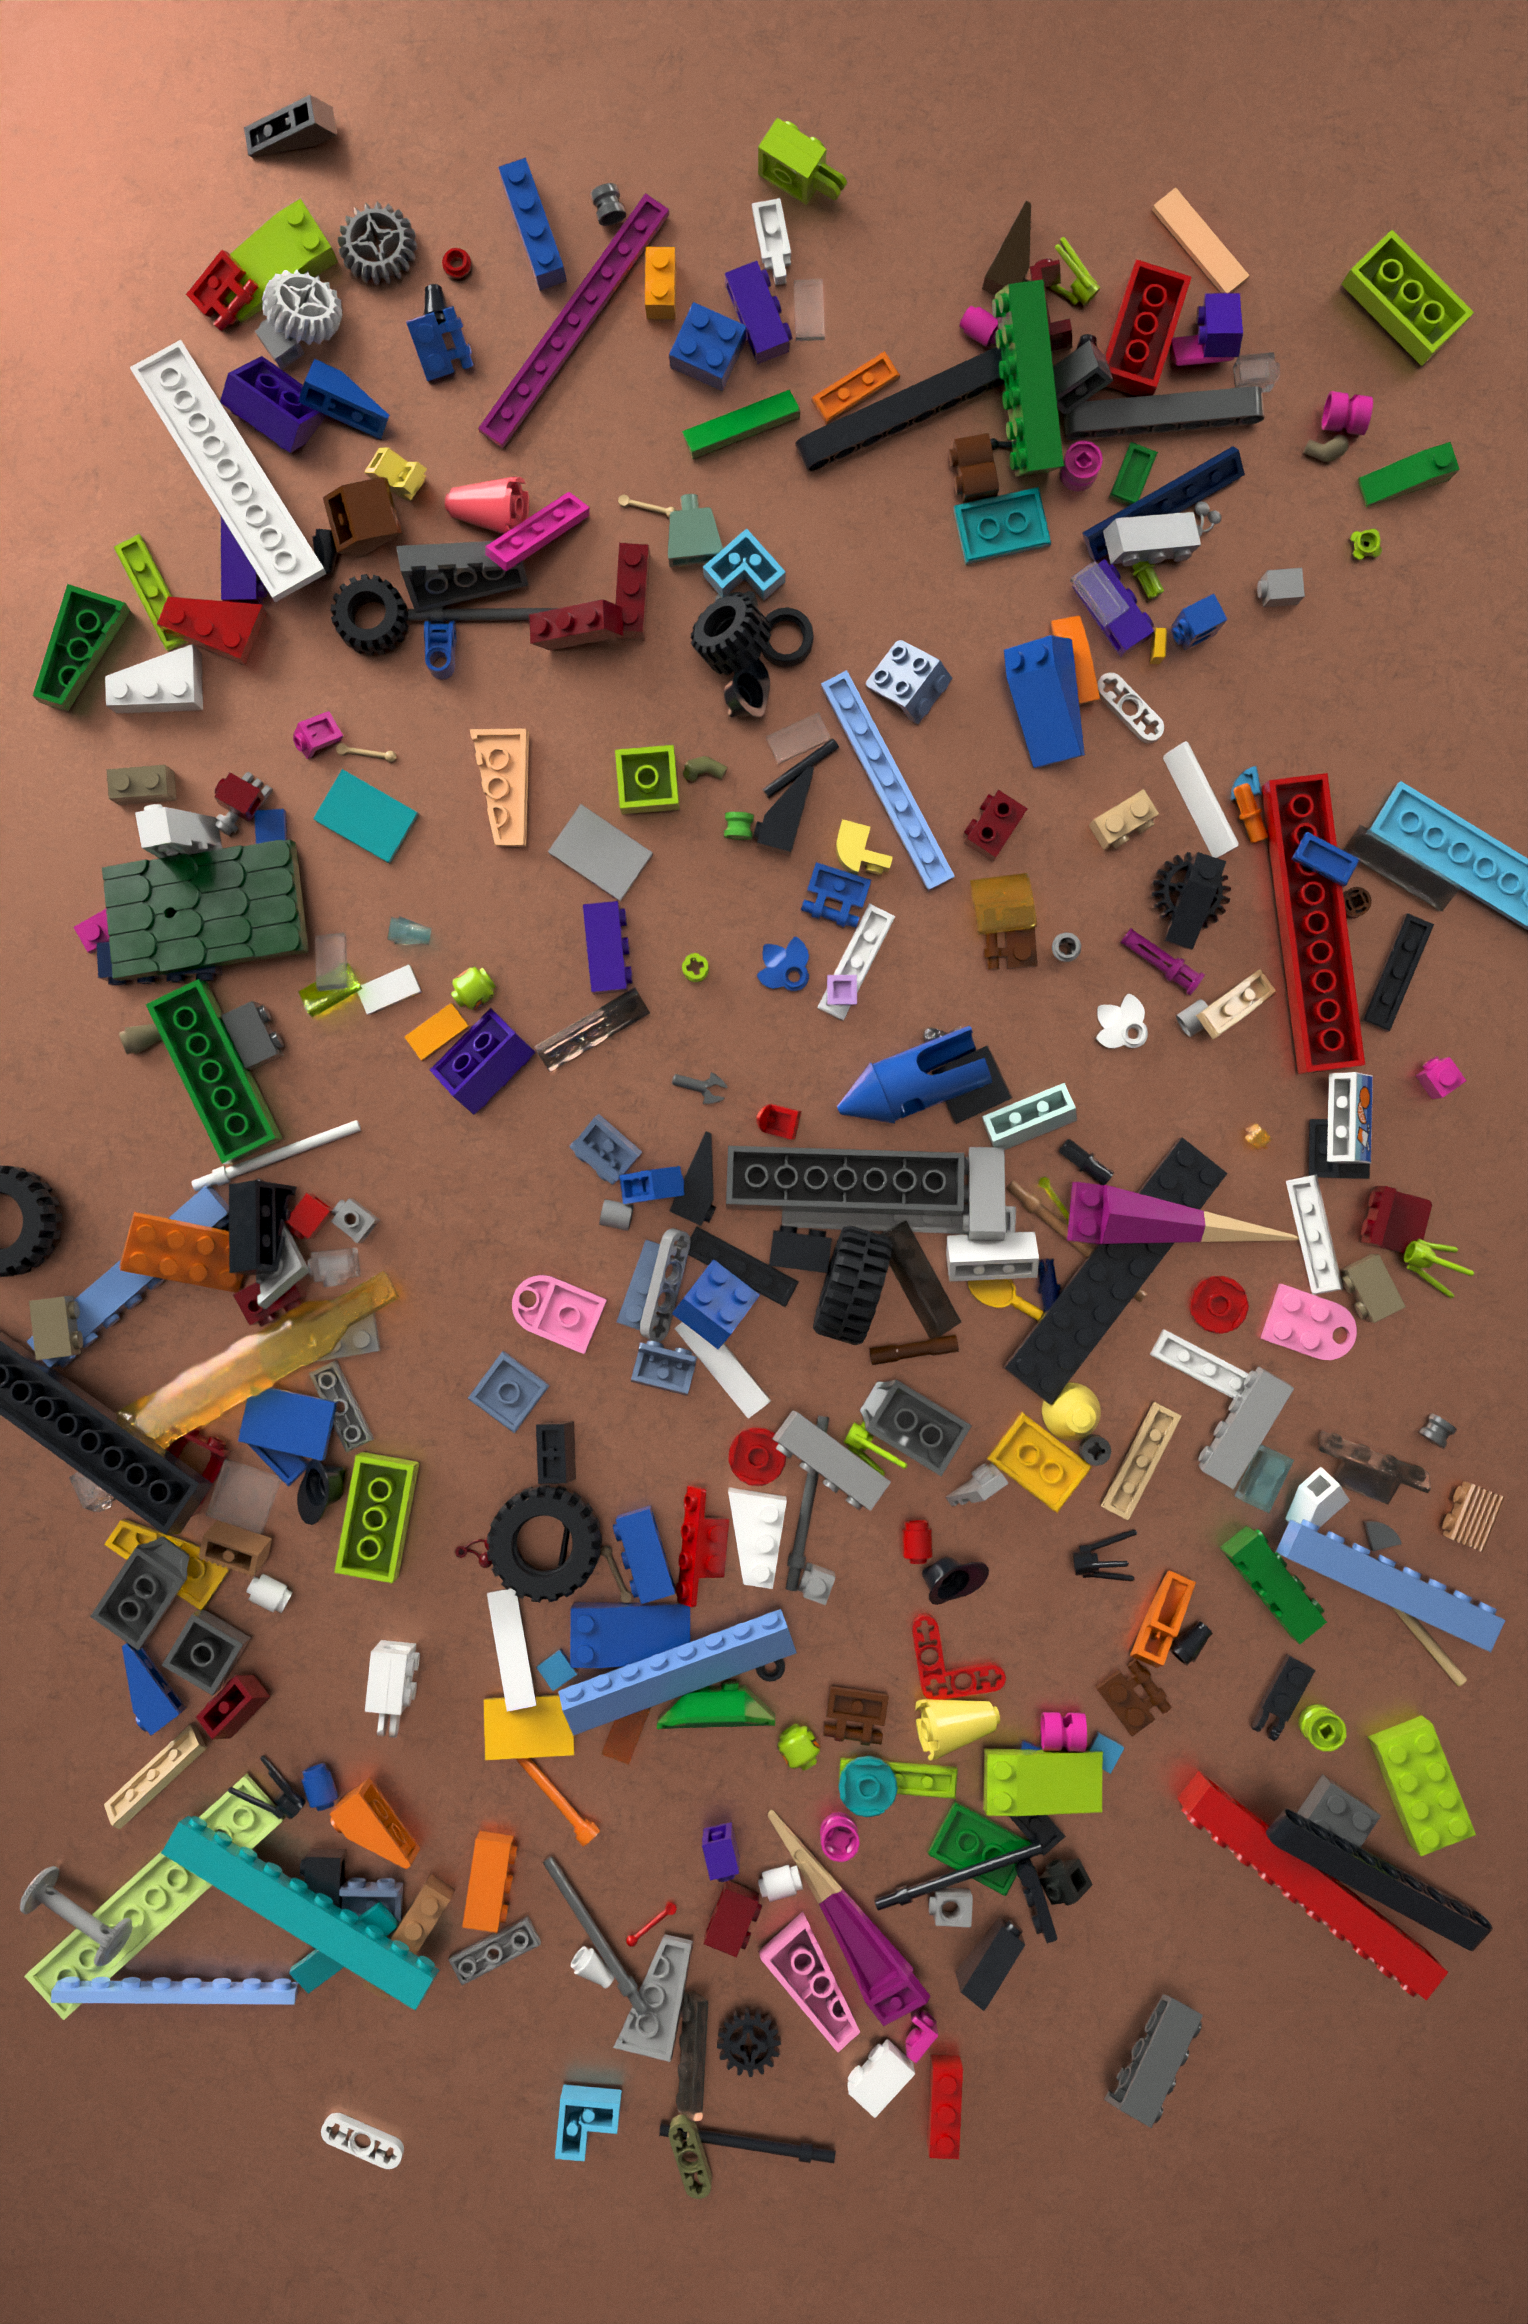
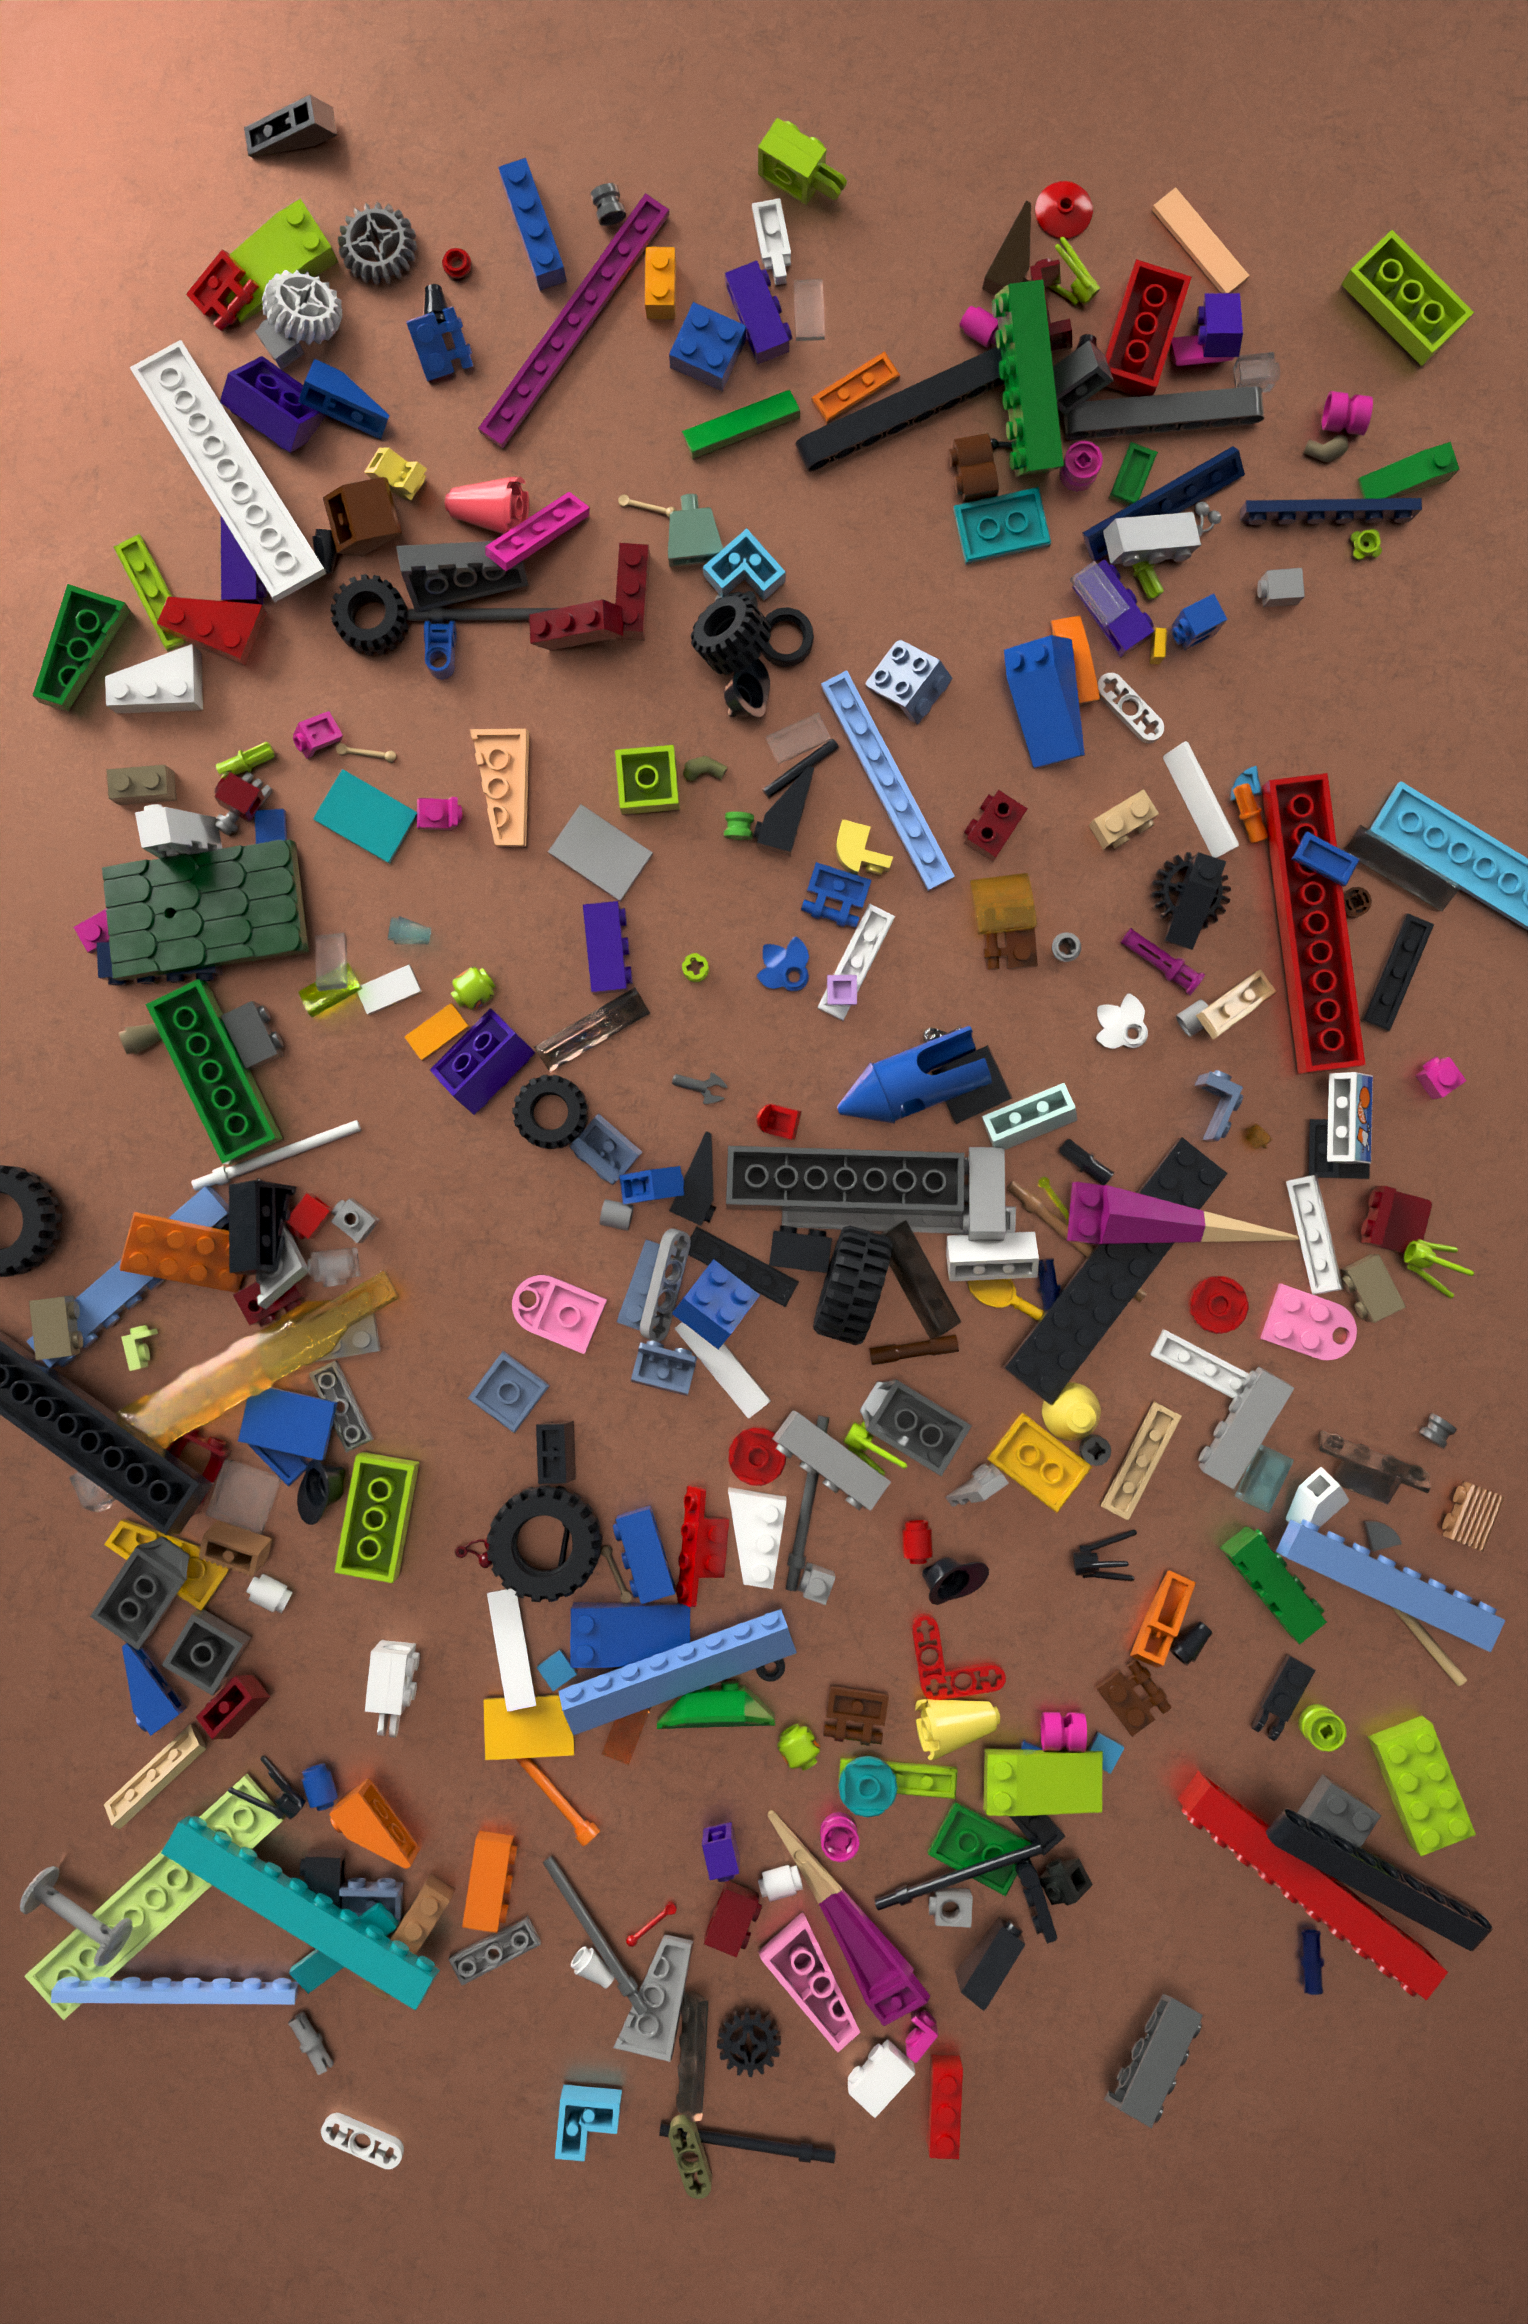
none -> yellowish green bracket [121,1325,158,1371]
none -> lime axle [216,742,275,779]
none -> light grey pin [288,2012,334,2075]
none -> dark pink bracket [417,797,462,831]
none -> black tyre [512,1075,589,1149]
none -> red dish [1035,181,1093,239]
none -> sand blue bracket [1194,1070,1243,1142]
none -> dark blue plate [1240,498,1422,525]
none -> clear blue pin [1300,1929,1324,1995]

